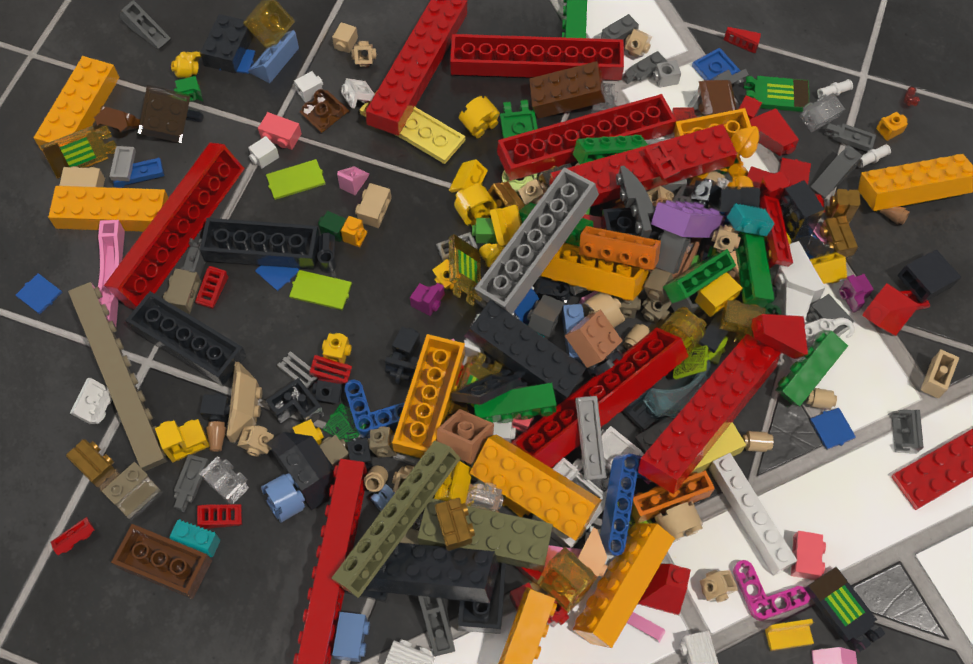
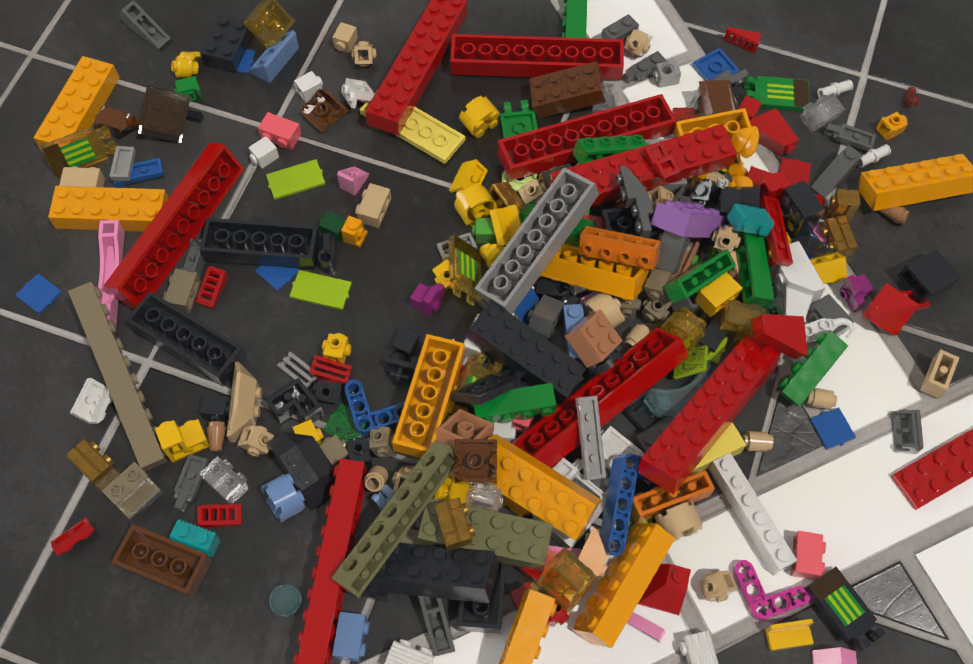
none -> clear light blue hair [269,584,302,617]
none -> reddish brown slope [454,439,497,485]

